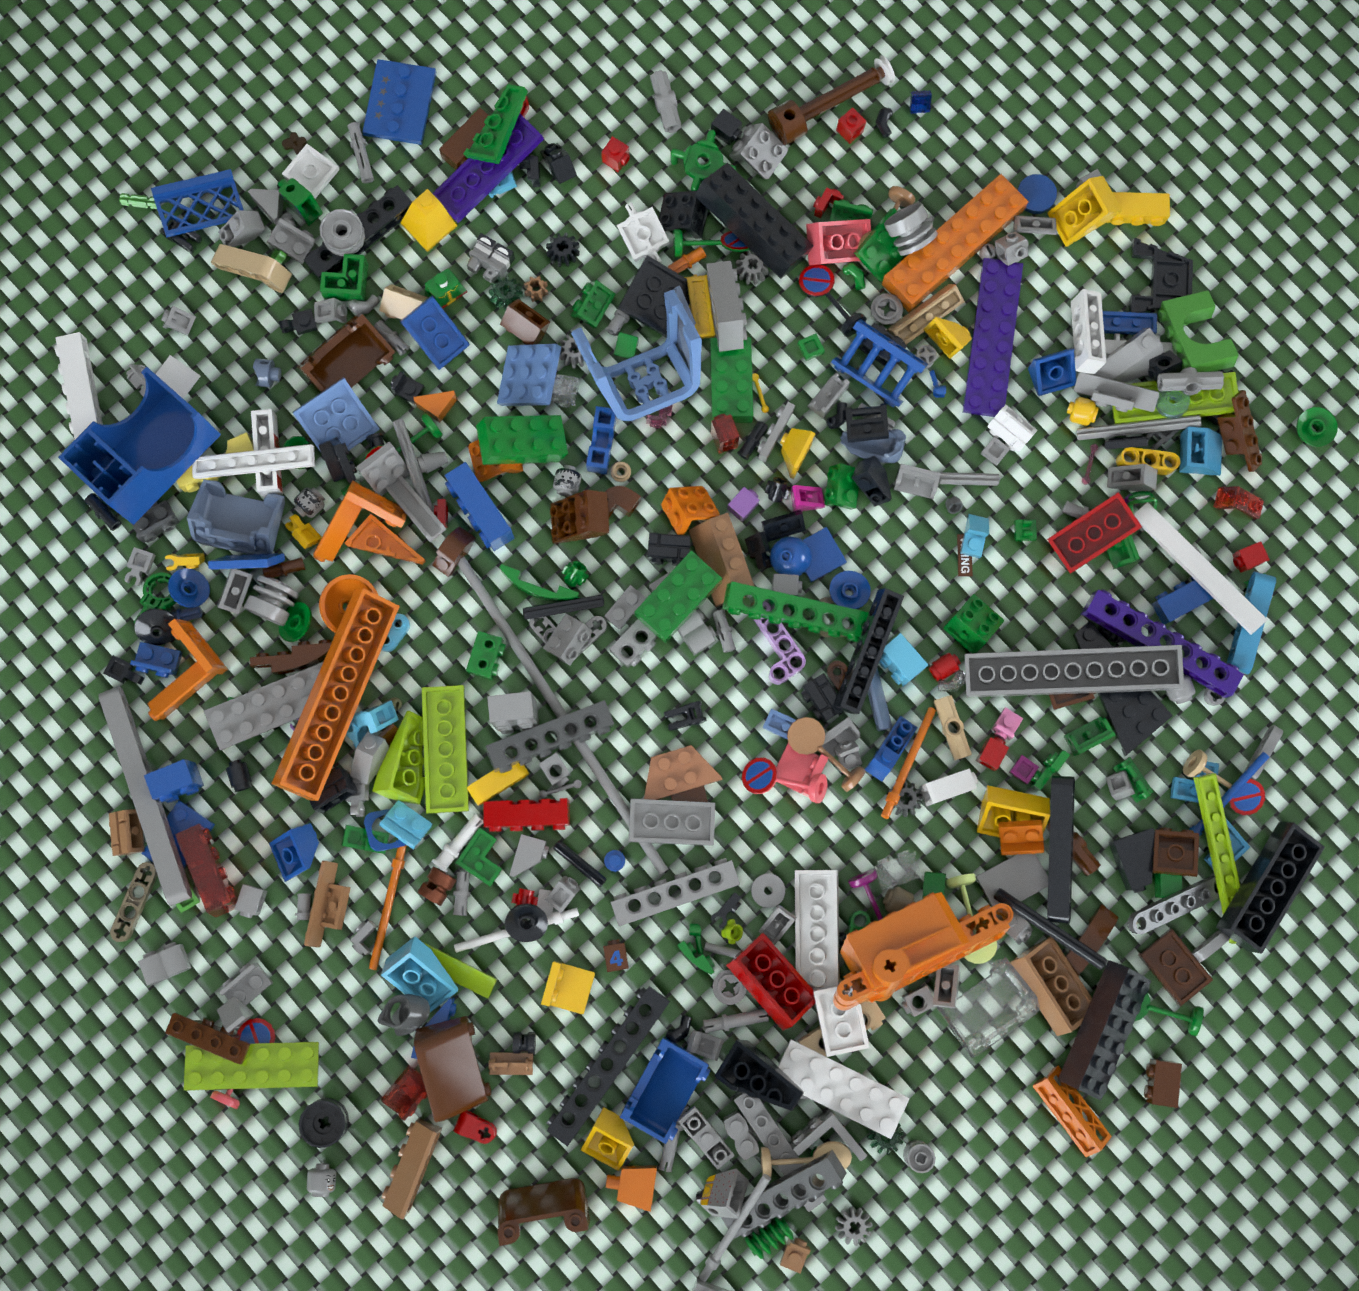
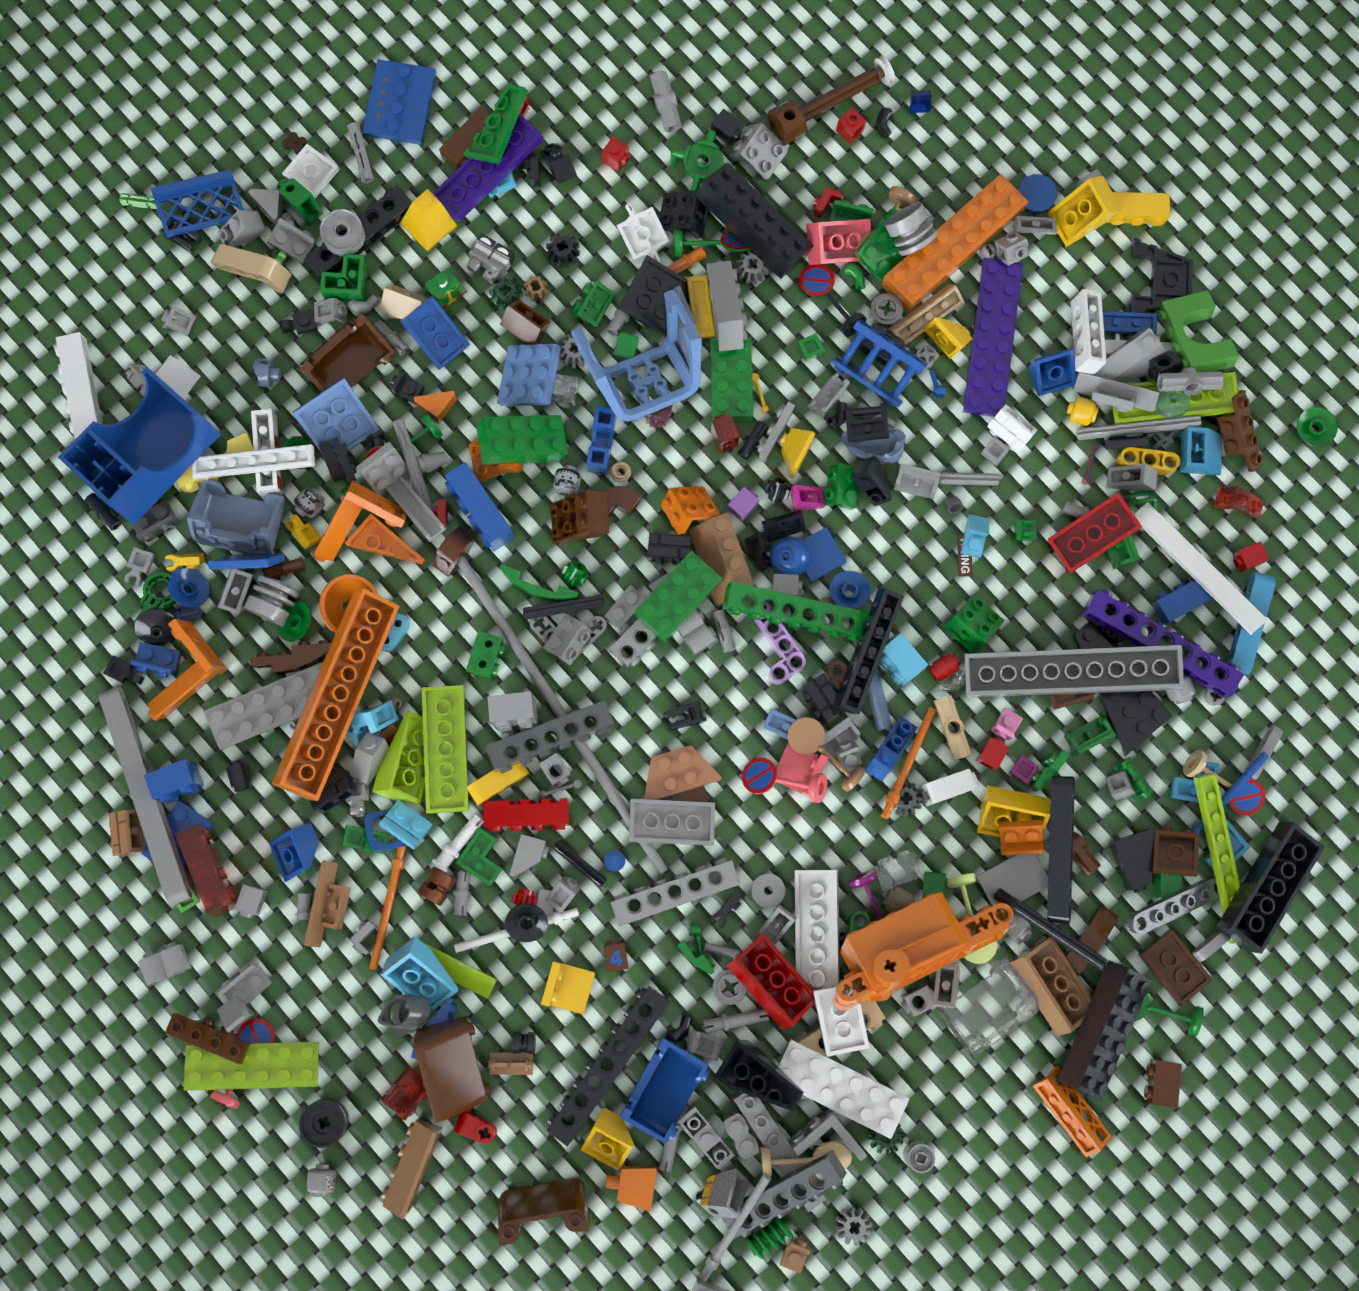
dark tan beam [110,862,158,942] -> none
lime plate [721,919,743,944] -> none

